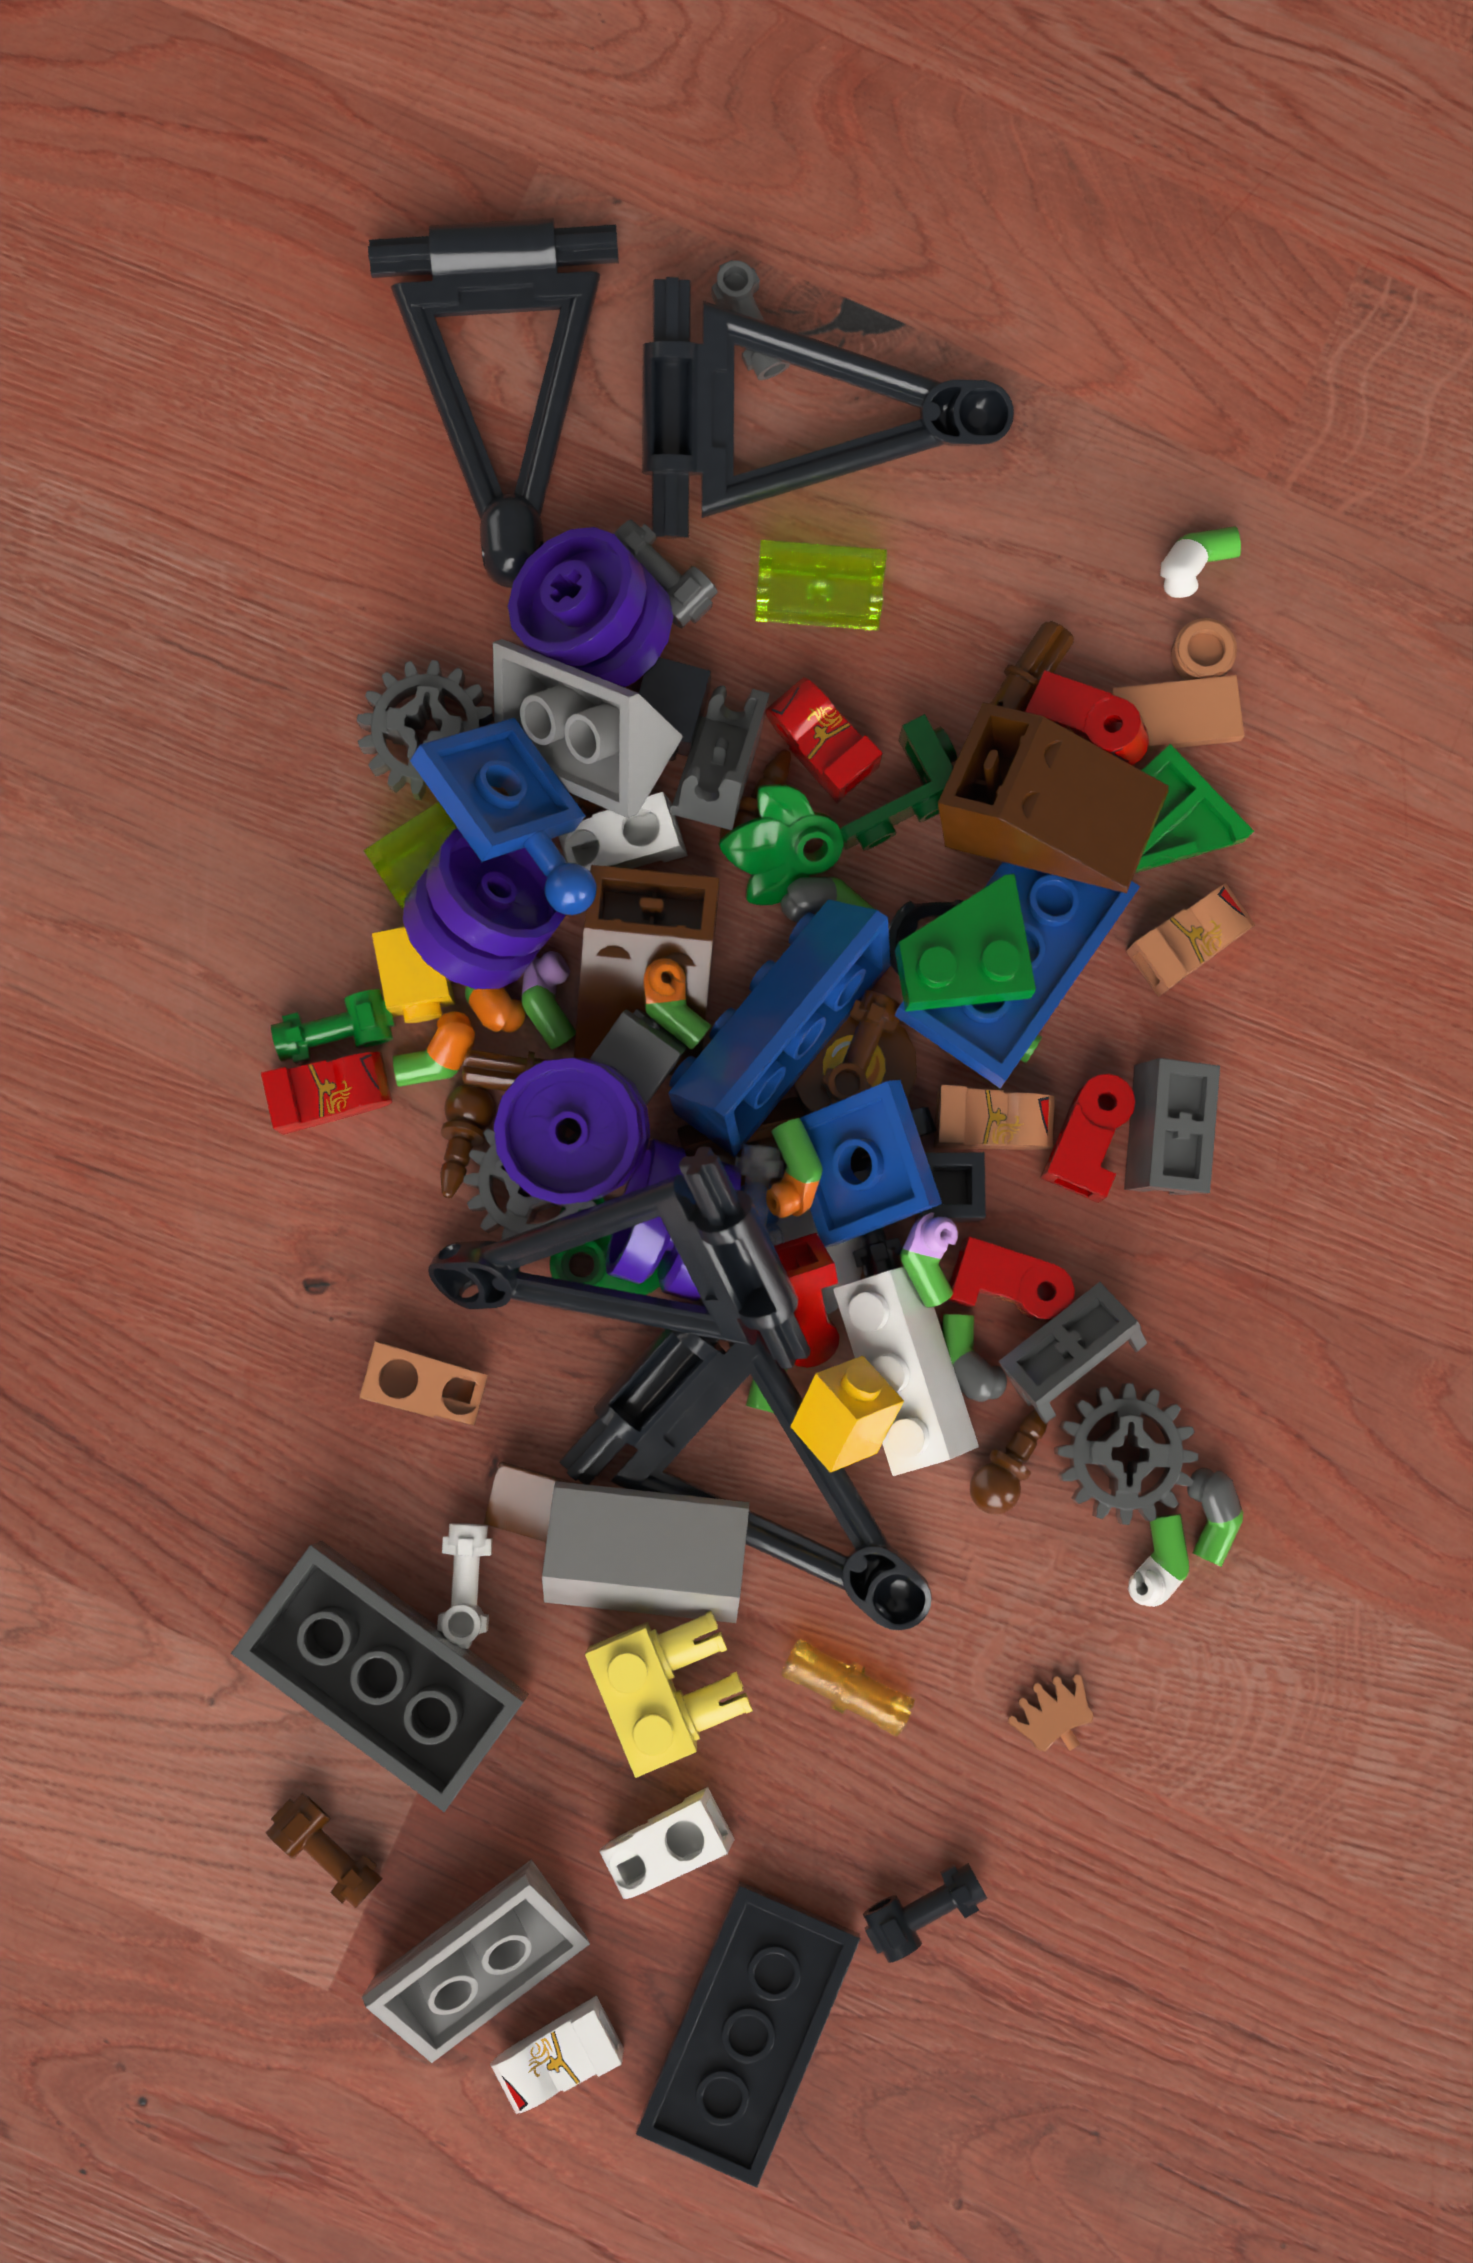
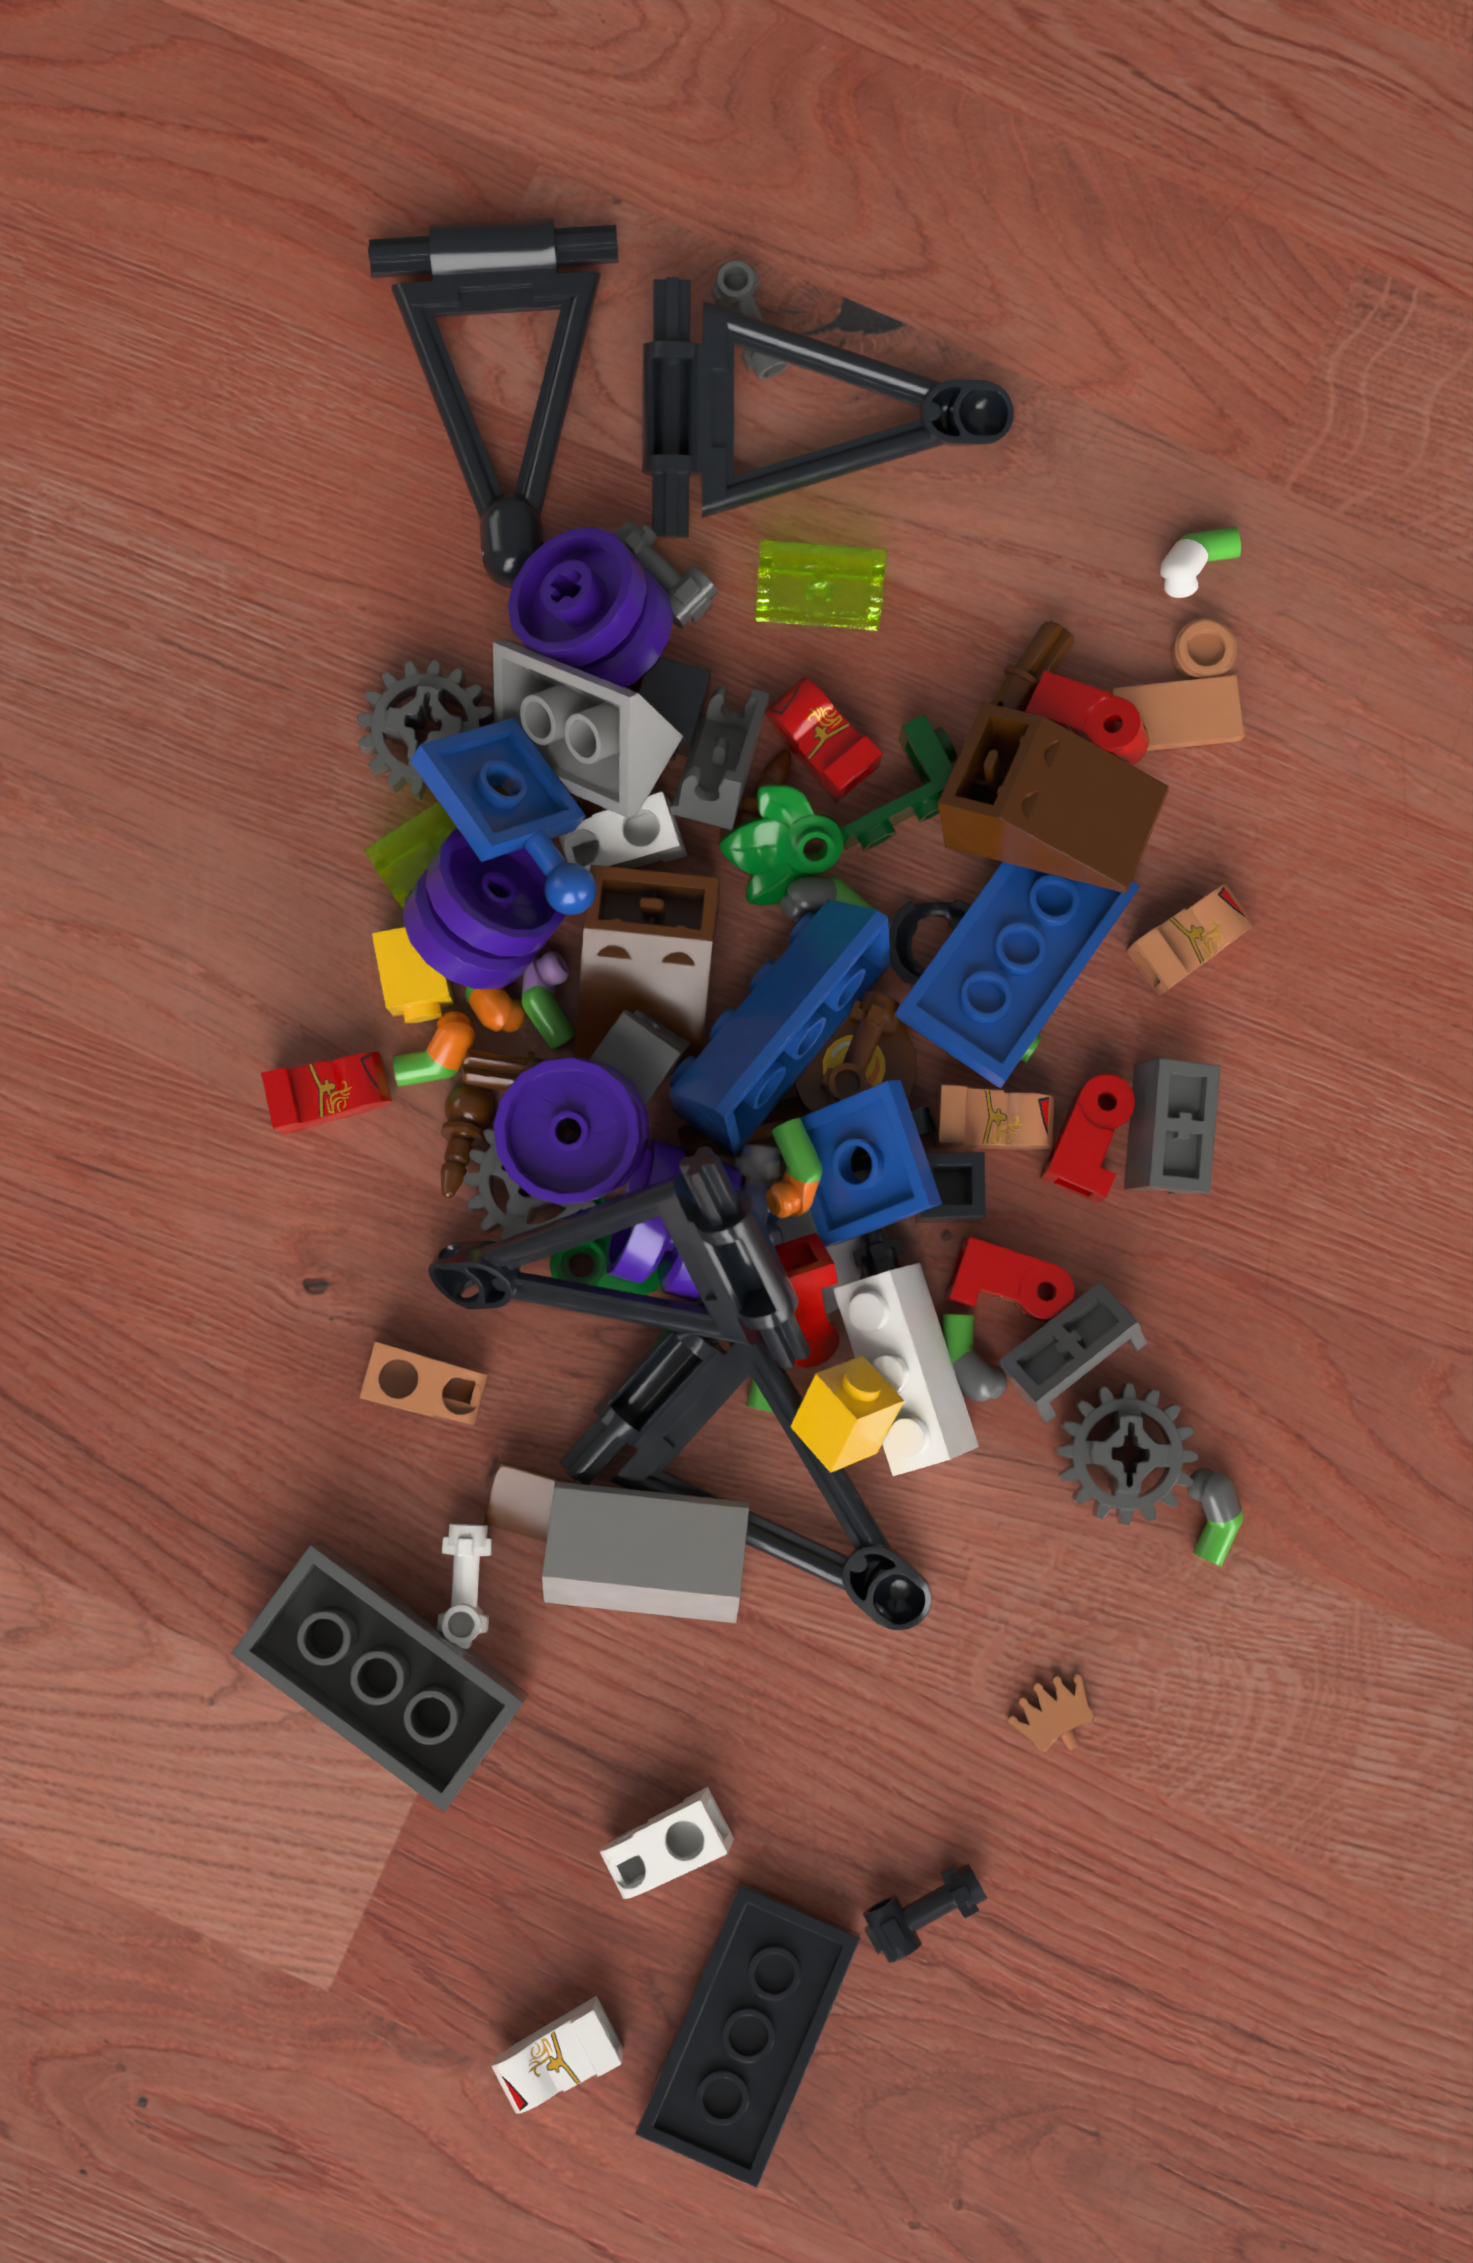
reddish brown bar [266,1792,383,1909] -> none
green bar [271,989,396,1064] -> none
light grey slope [362,1859,590,2063] -> none
light yellow brick [585,1611,753,1778] -> none
arm [643,958,711,1050] -> none
clear yellow pin [781,1639,915,1737] -> none
green wing [895,874,1036,1012] -> none
arm [900,1213,958,1308] -> none
reddish brown bar [970,1409,1048,1515] -> none
arm [1128,1514,1190,1607] -> none
green wing [1135,744,1254,874] -> none

